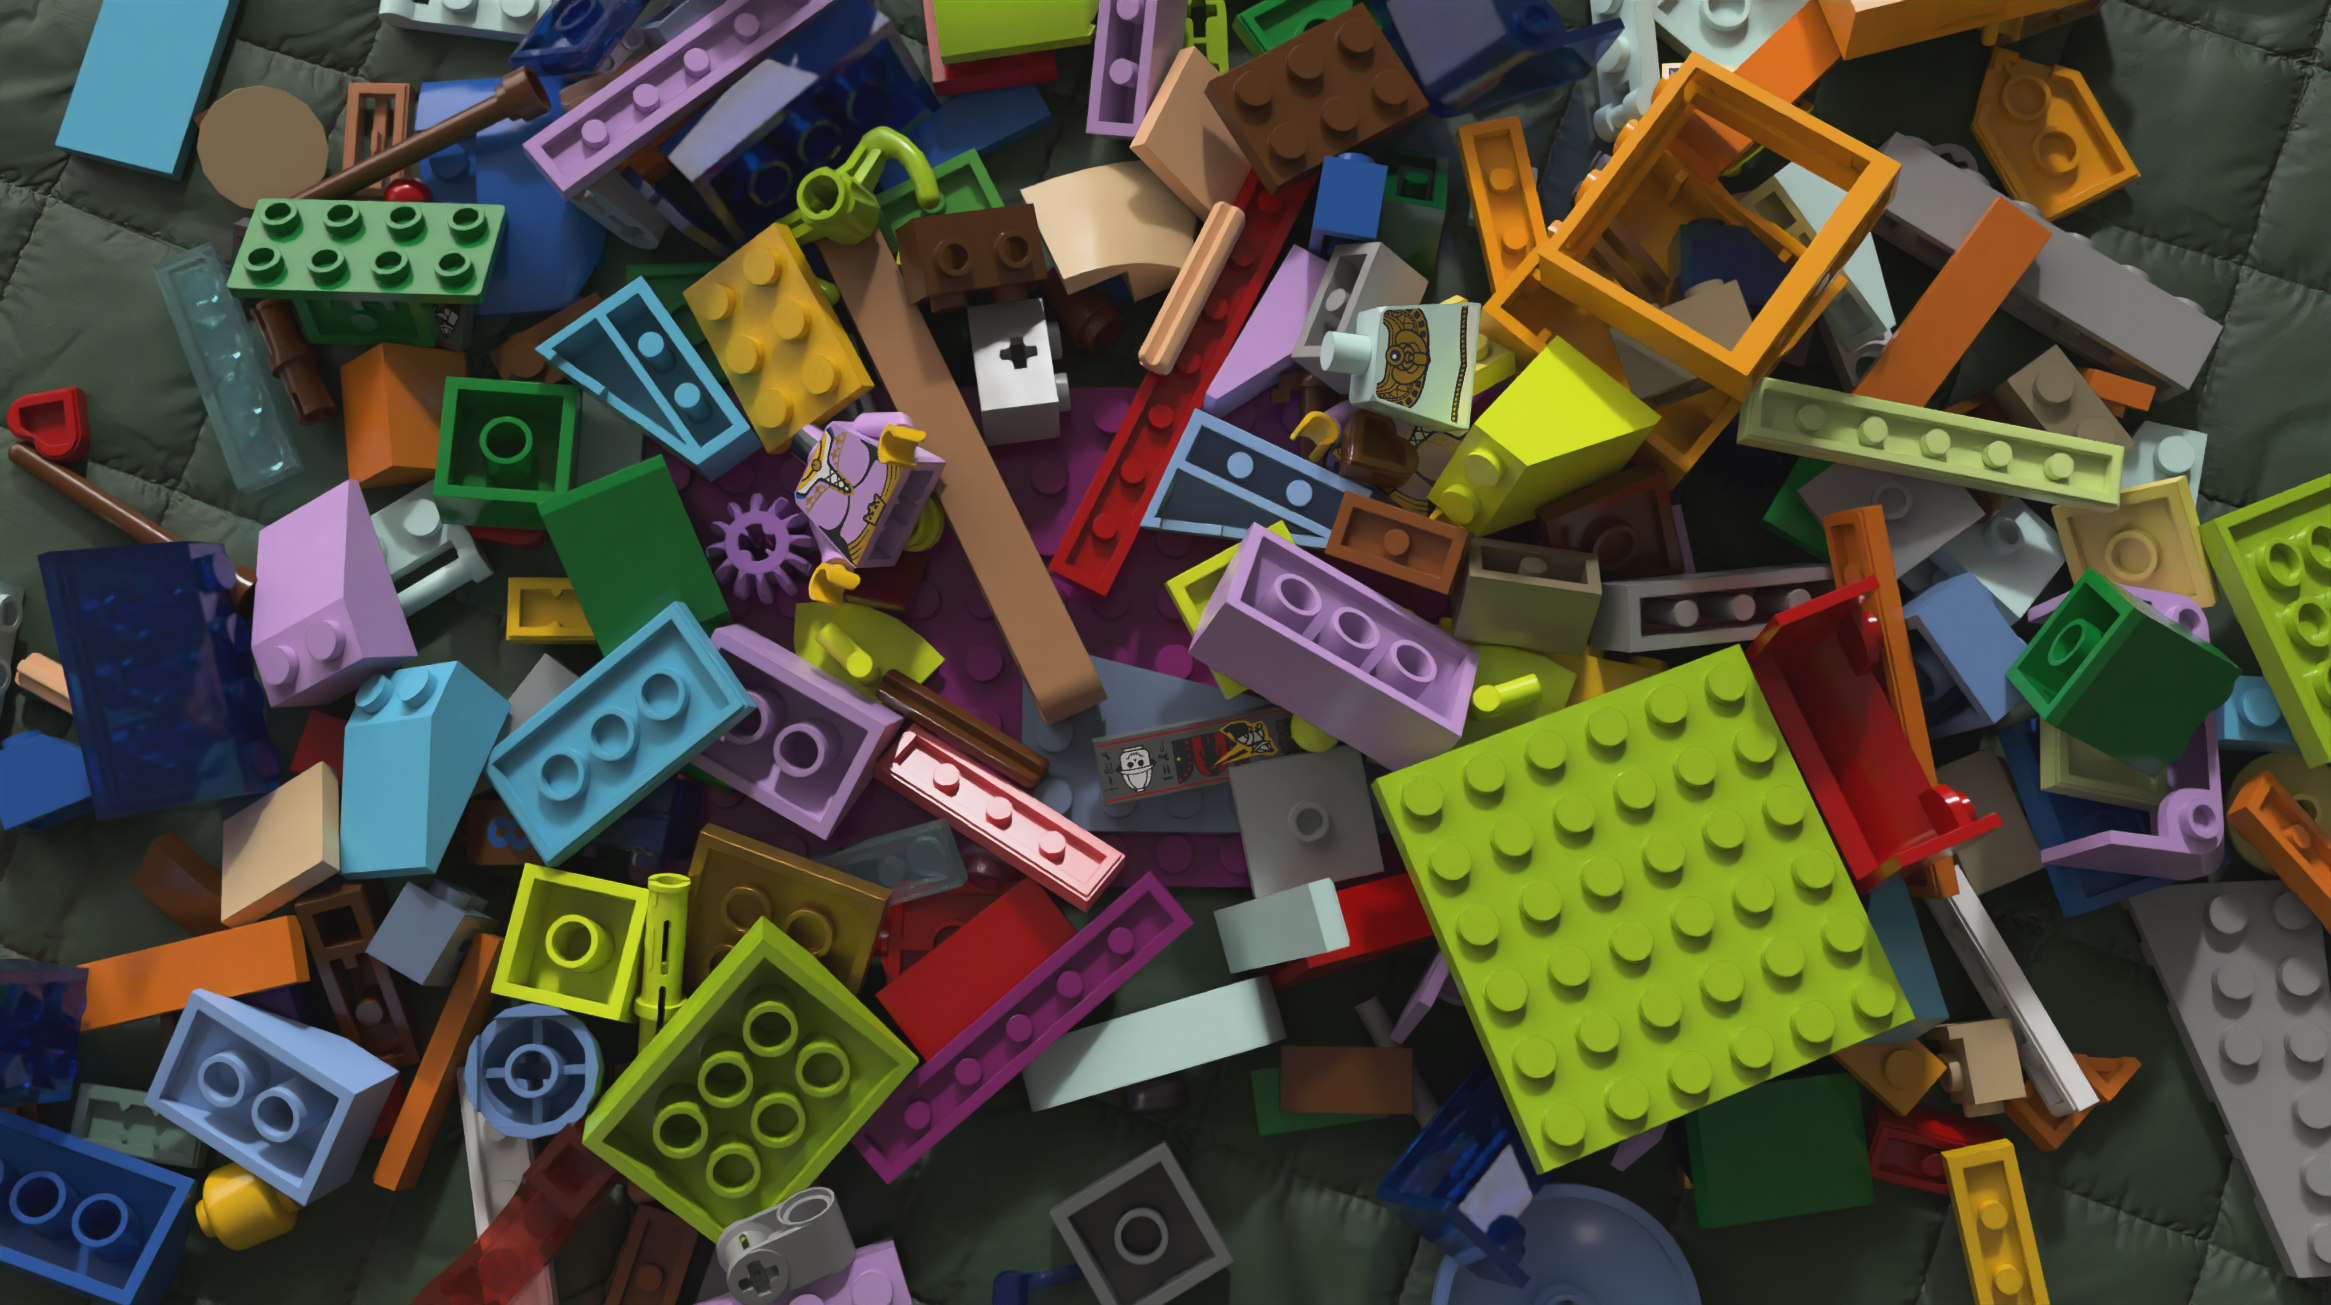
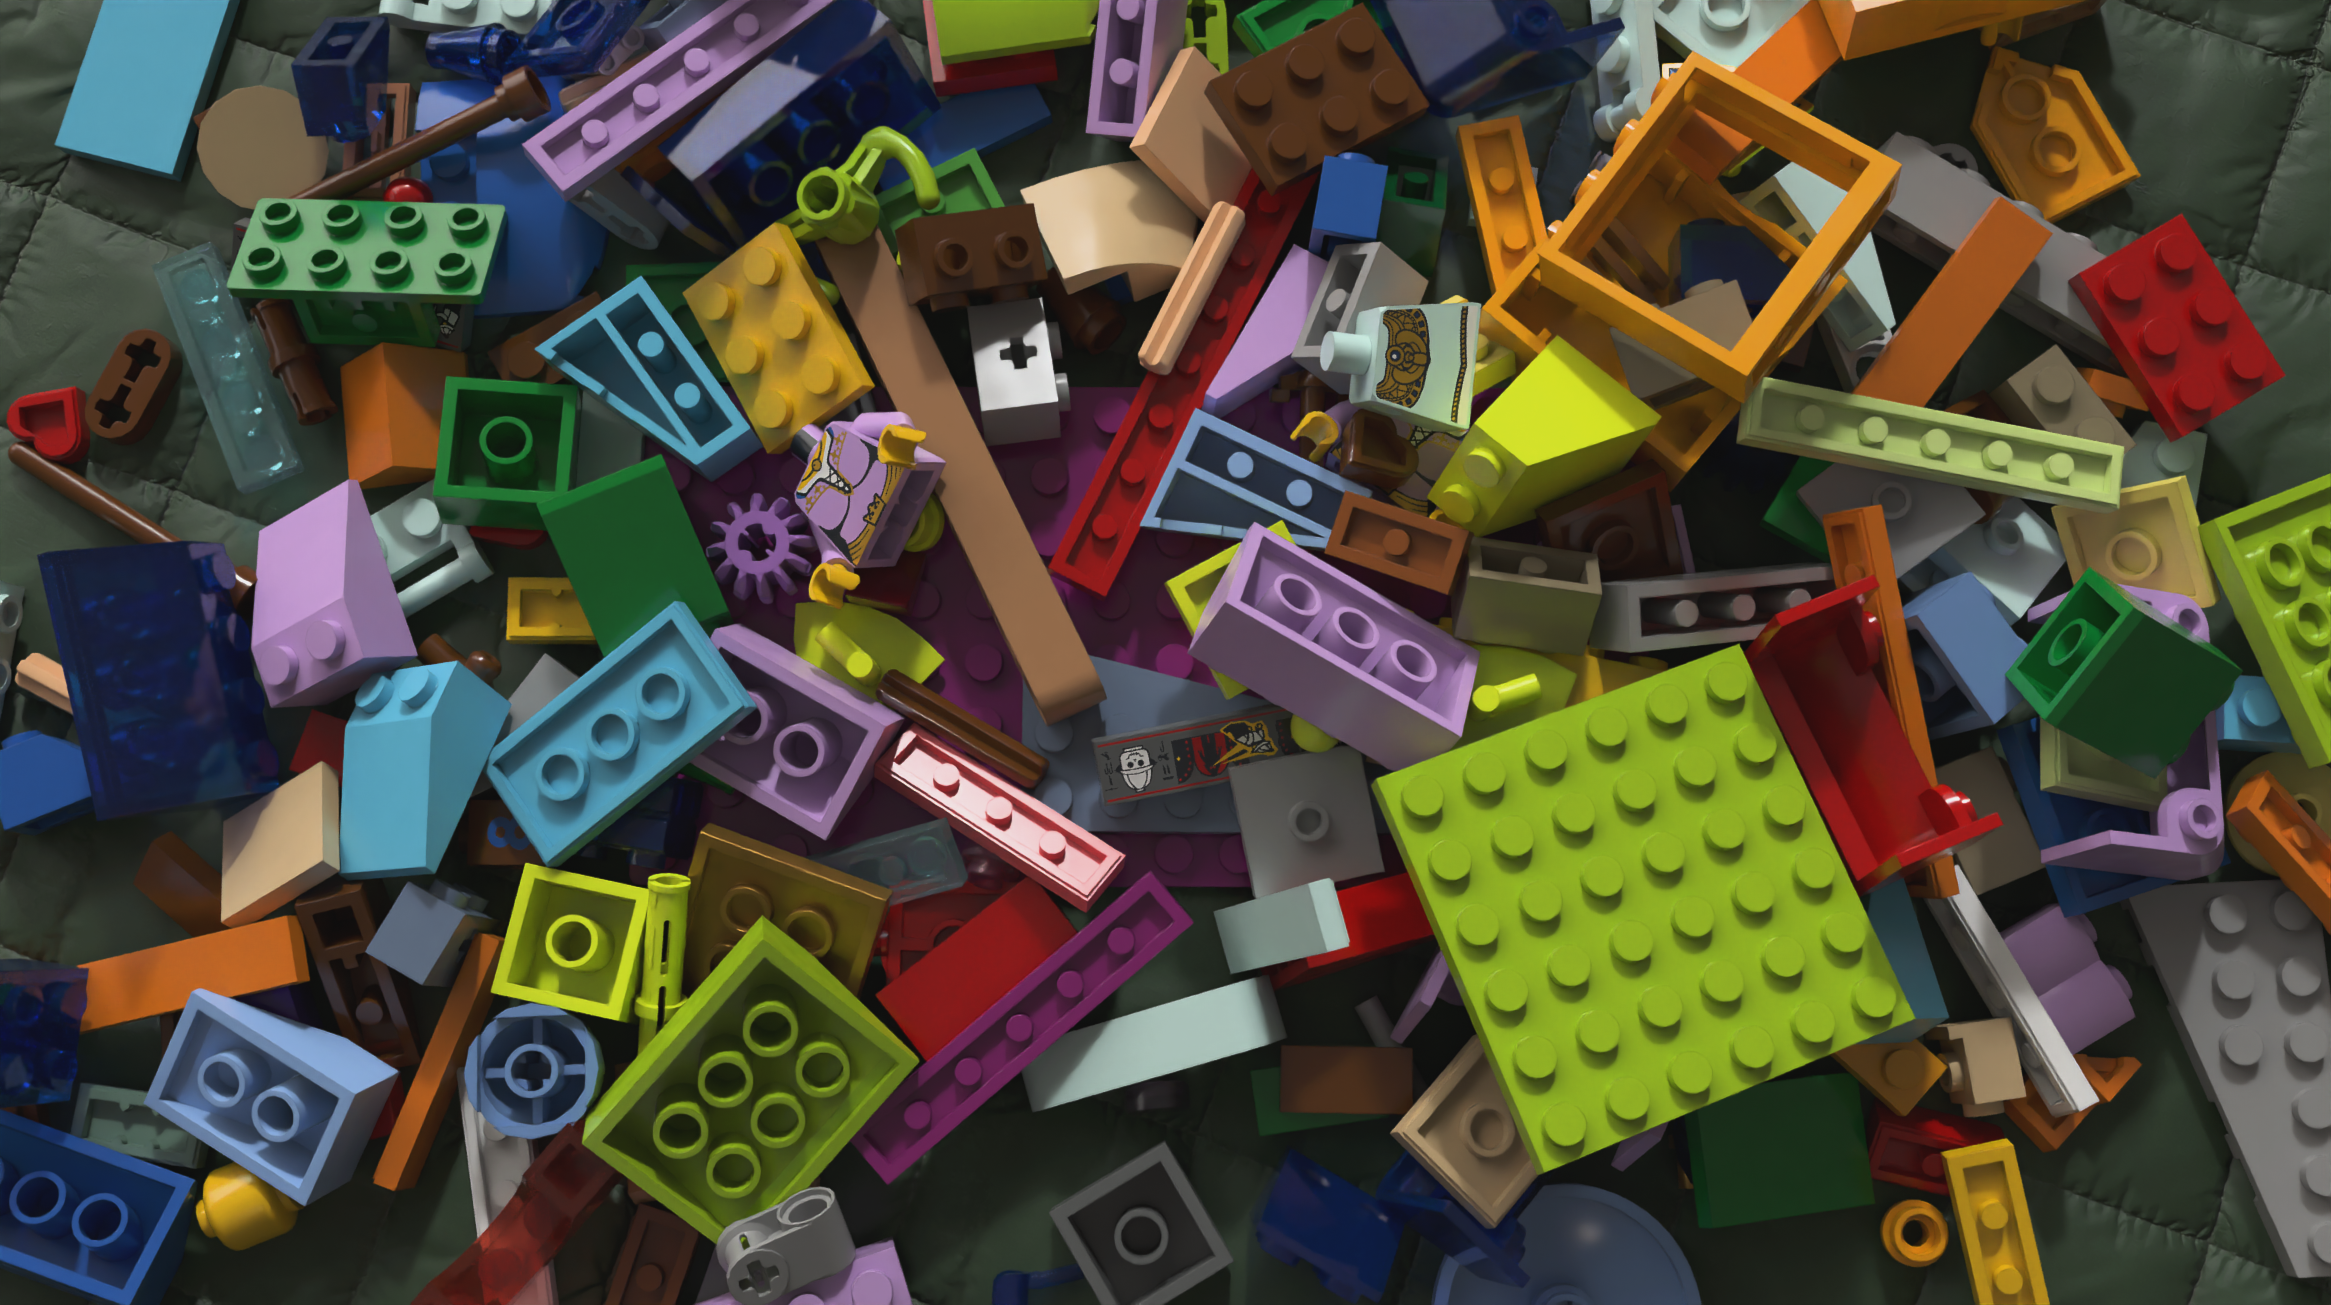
none -> reddish brown beam [85,328,183,446]
none -> clear blue slope [291,17,390,143]
none -> reddish brown arm [416,633,502,688]
none -> clear blue cone [425,22,524,86]
none -> clear blue slope [1249,1146,1407,1305]
none -> tan tile [1390,1034,1538,1229]
none -> light orange plate [1880,1199,1949,1267]
none -> lavender brick [1999,903,2135,1055]
none -> red plate [2068,213,2286,443]

